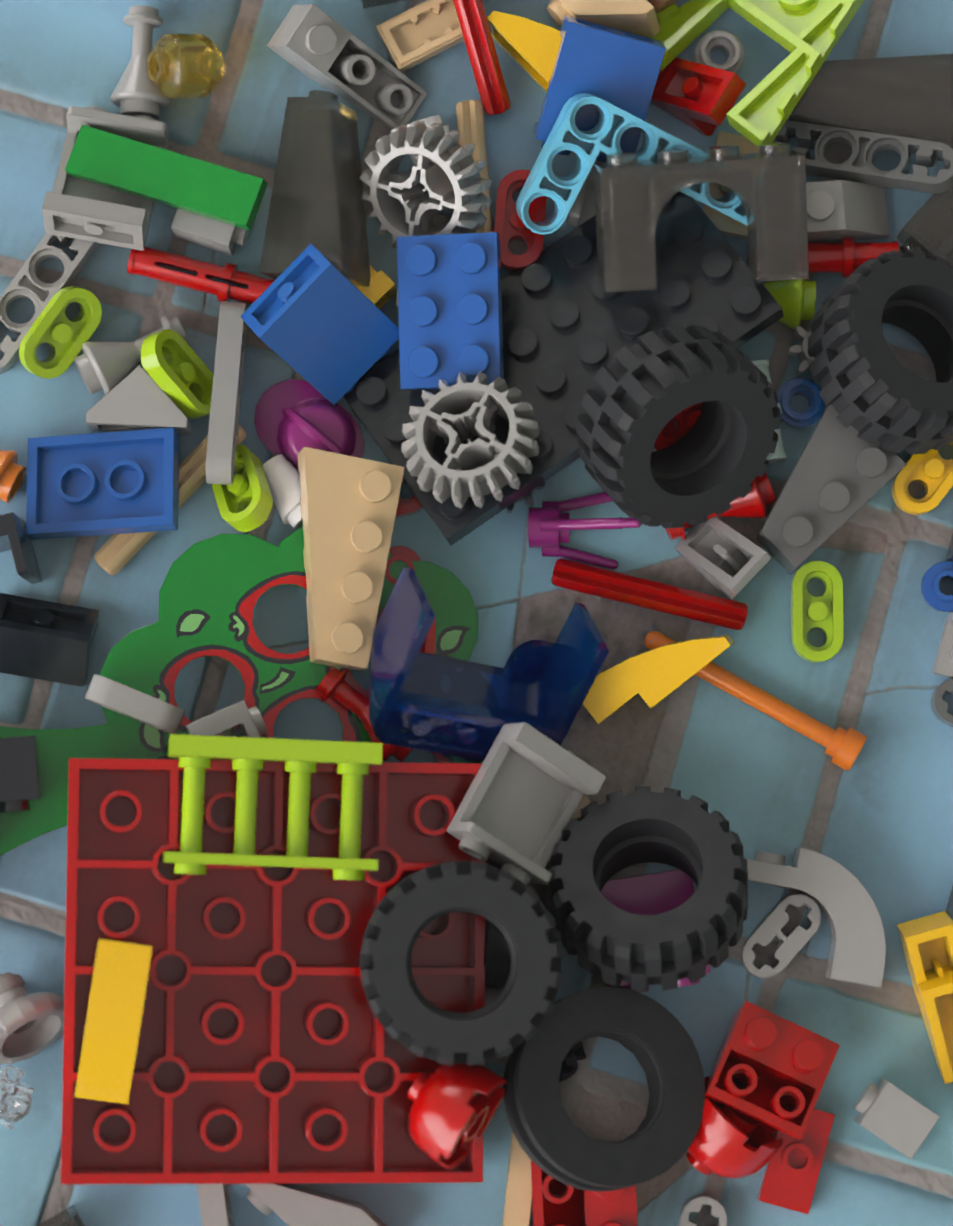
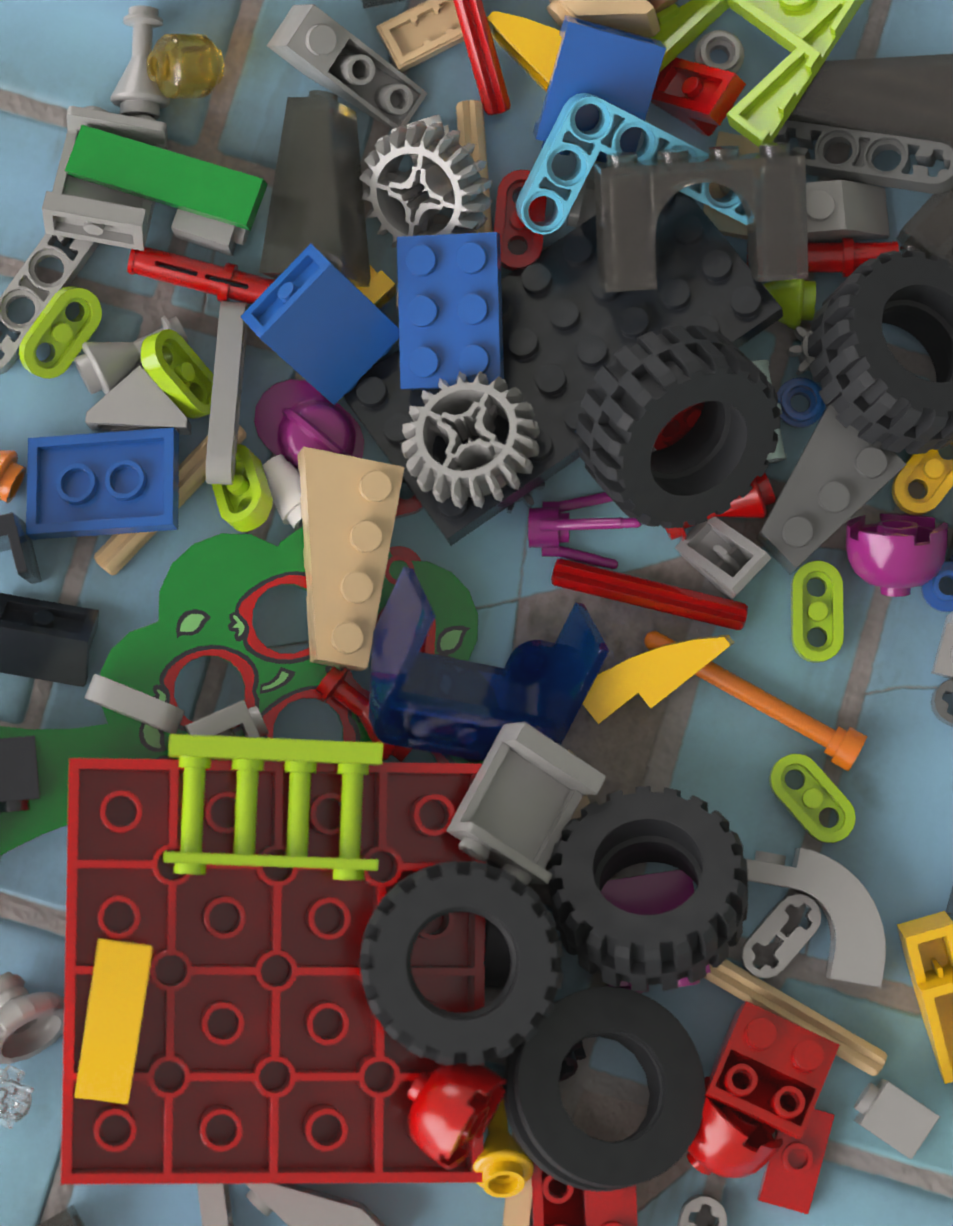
none -> yellow piece [471,1086,534,1198]
none -> tan axle [704,959,888,1076]
none -> lime plate [769,754,856,843]
none -> magenta cylinder [846,513,948,597]

